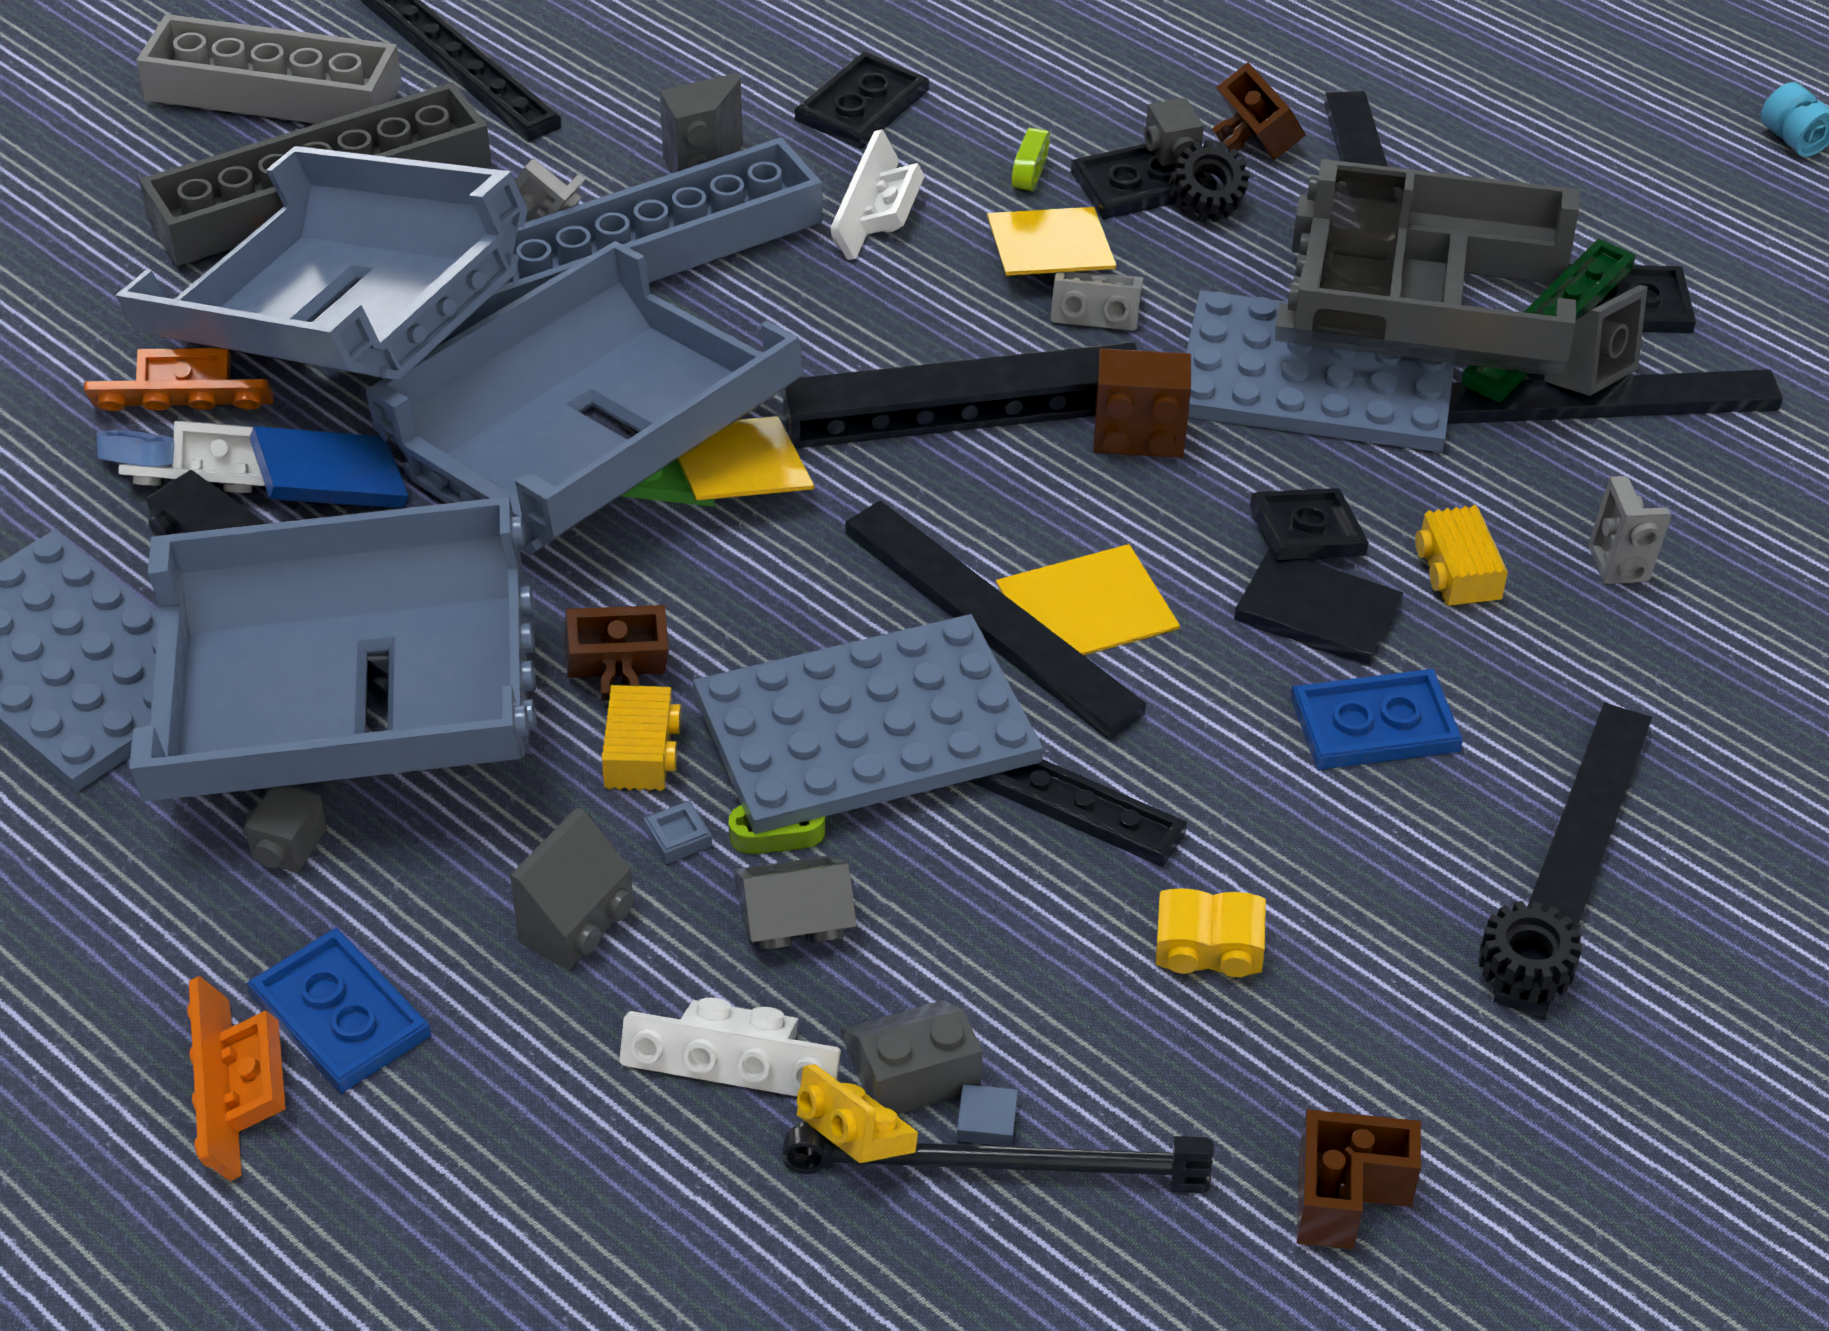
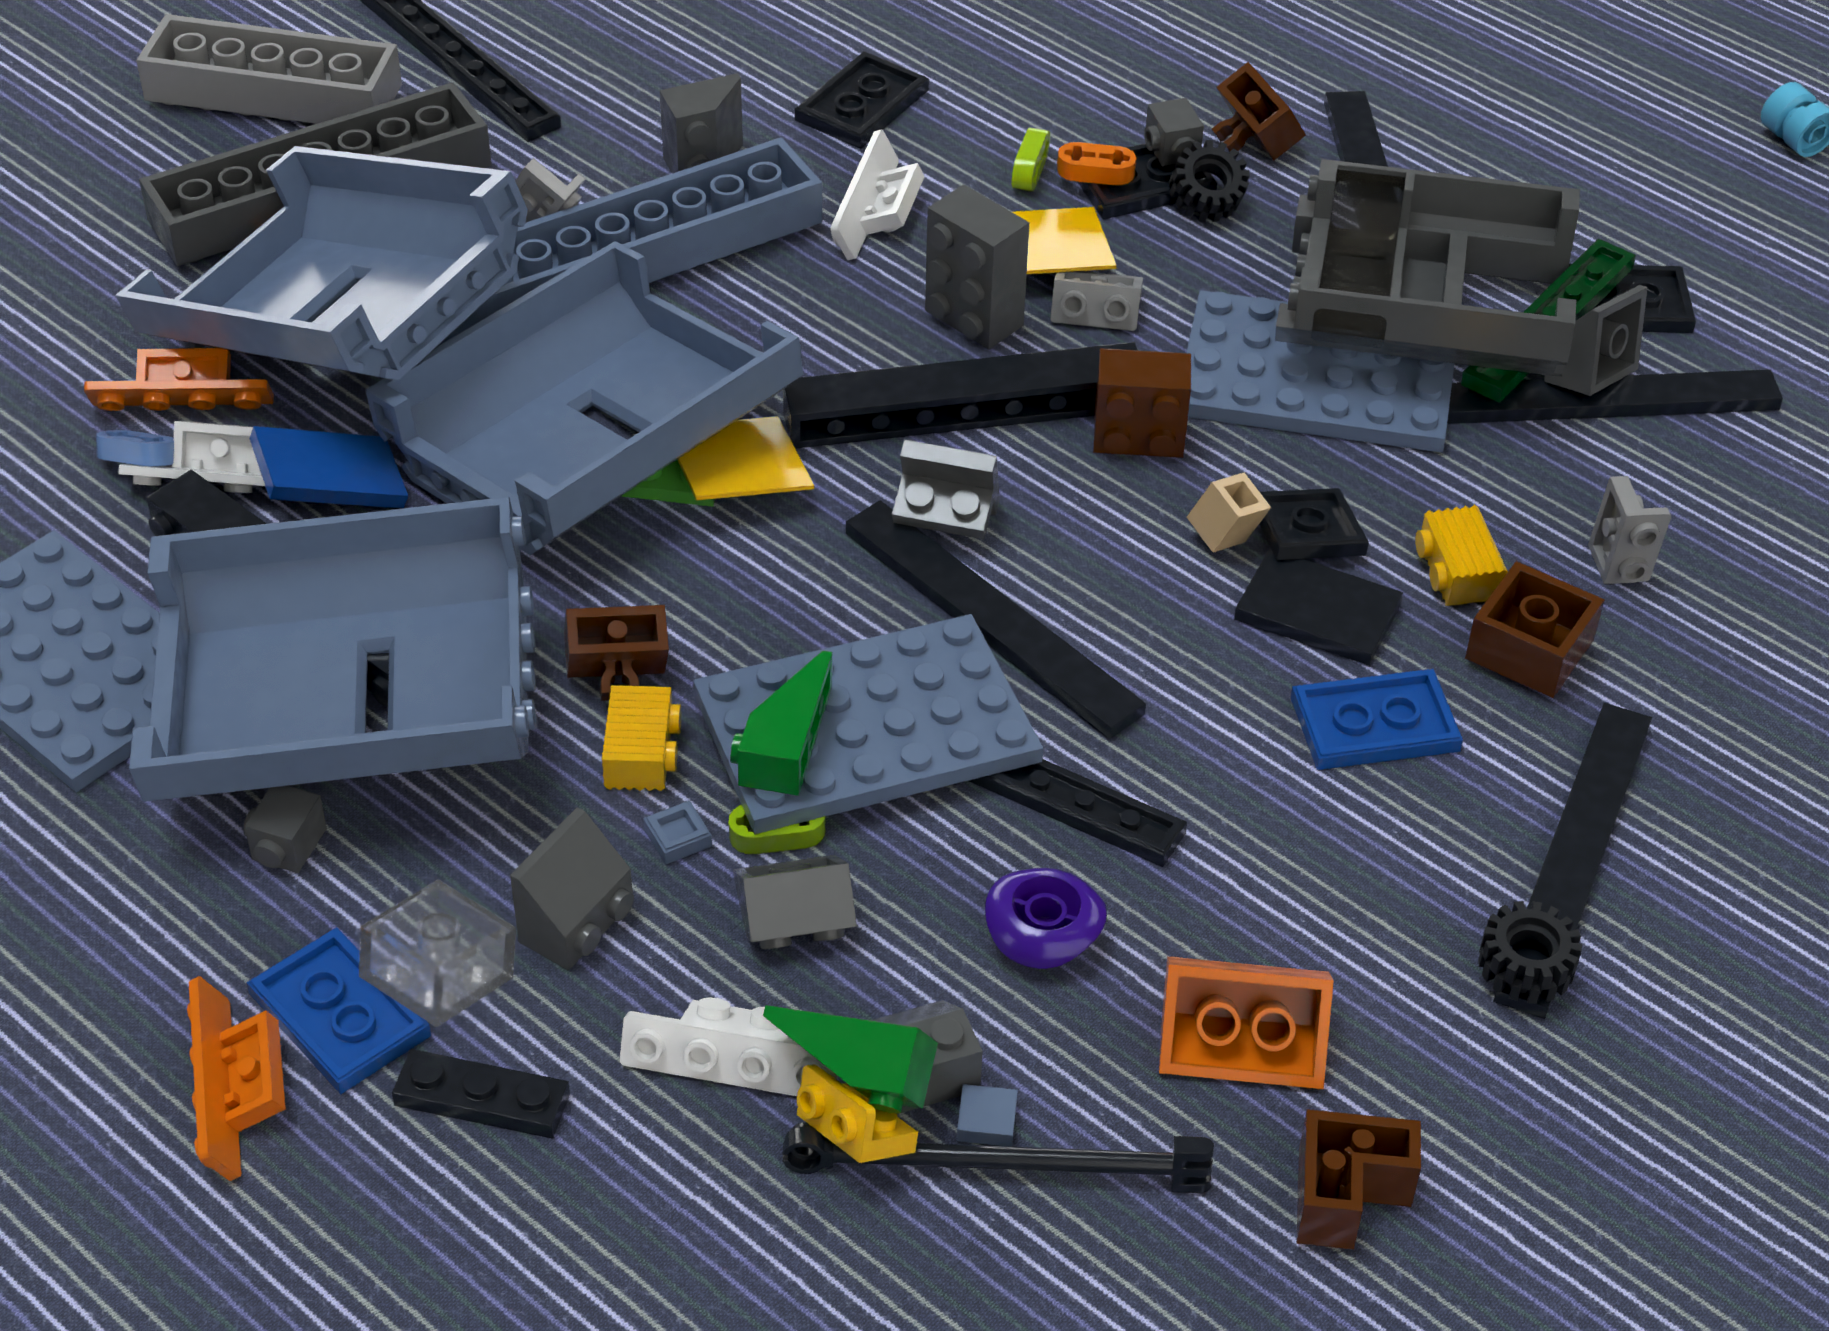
yellow piece [996,544,1180,655] -> none
yellow brick [1155,888,1266,977] -> none
none -> clear brick [359,879,516,1027]
none -> black plate [392,1049,570,1139]
none -> green slope [730,651,833,796]
none -> green slope [763,1005,938,1114]
none -> dark grey bracket [892,439,1000,539]
none -> dark grey brick [925,184,1030,350]
none -> dark purple hat [985,868,1107,969]
none -> orange beam [1057,142,1136,185]
none -> orange slope [1159,956,1334,1089]
none -> tan brick [1187,472,1271,552]
none -> reddish brown brick [1465,561,1605,698]

